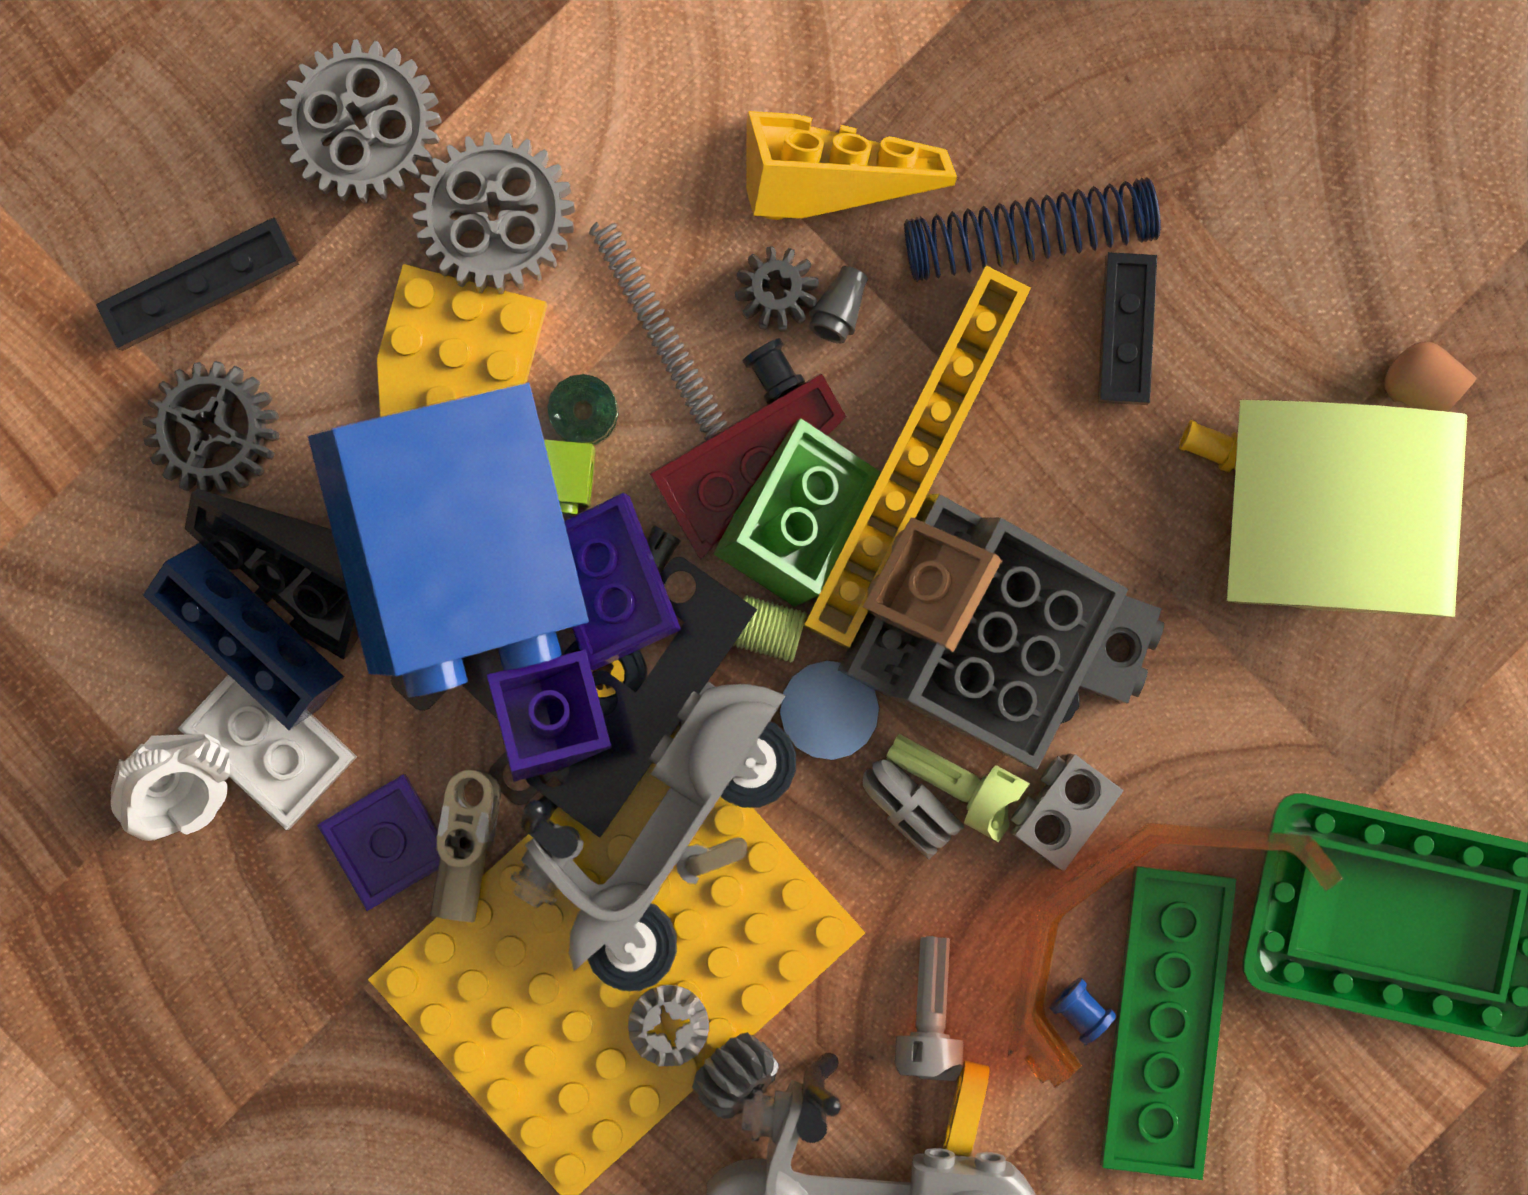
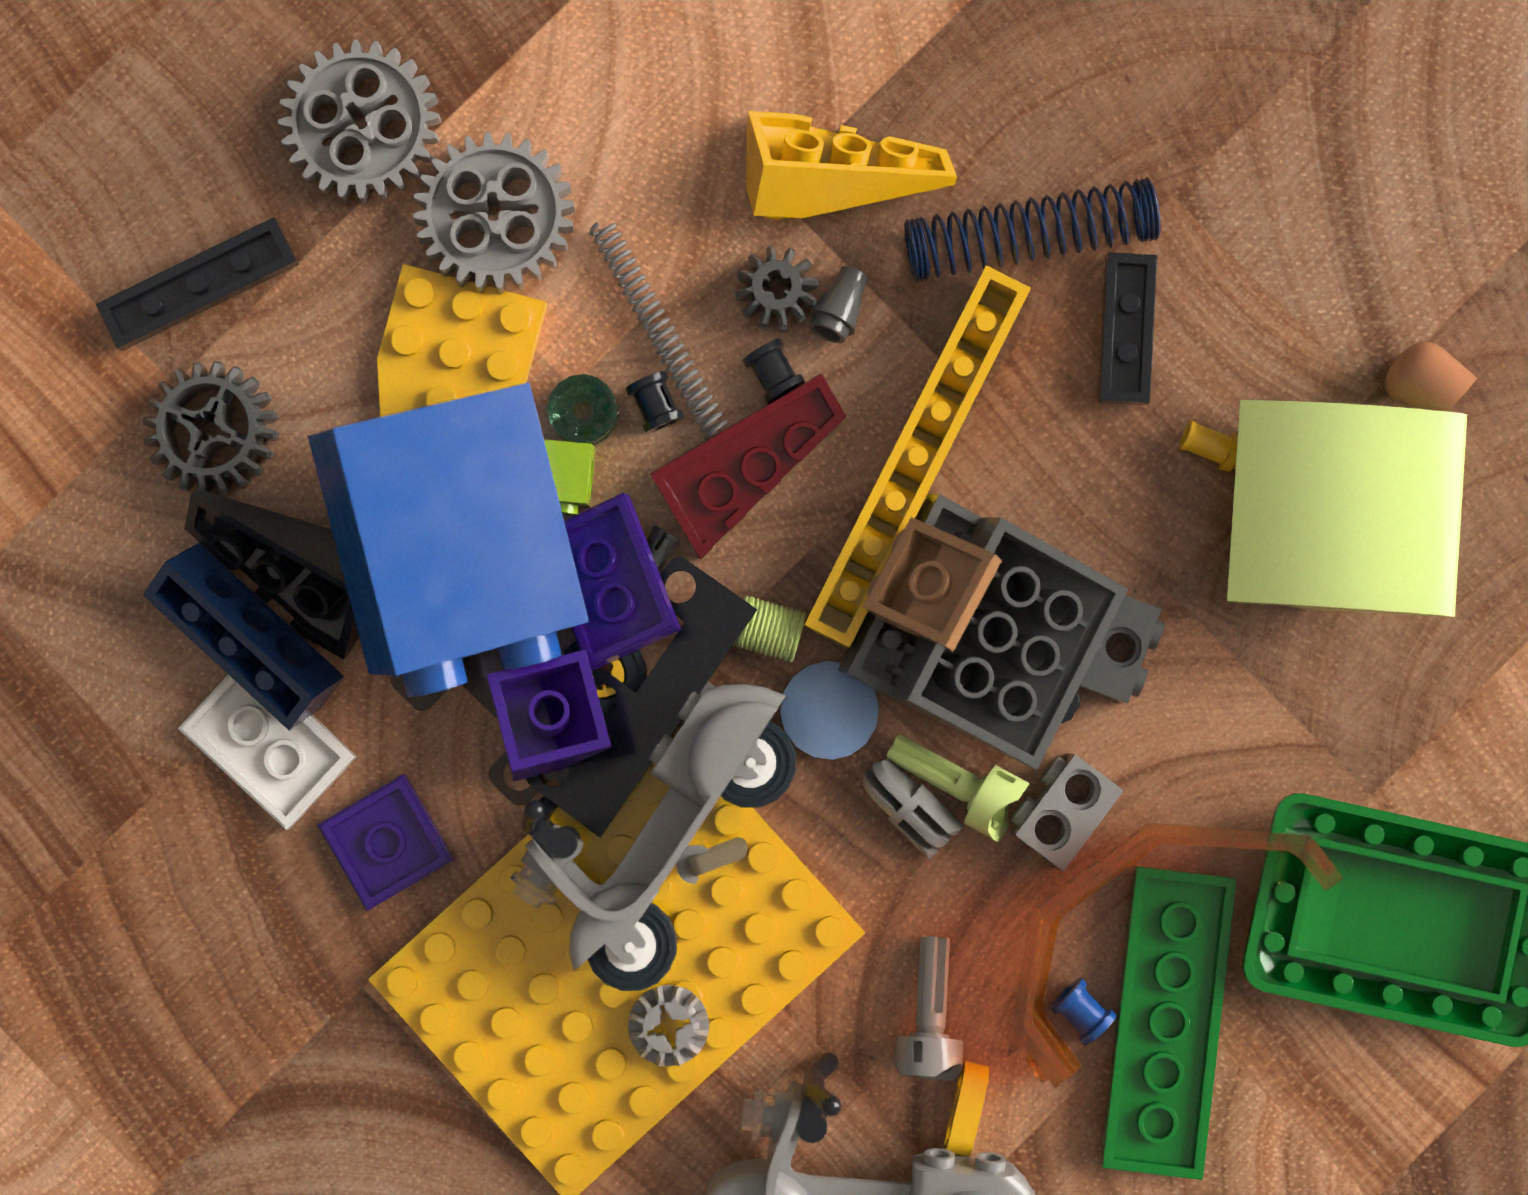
white helmet [111,734,230,841] -> none
dark tan connector [430,770,501,922] -> none
dark grey gear [692,1032,779,1119] -> none
bright green slope [714,418,881,607] -> none
none -> black bush [625,371,685,434]

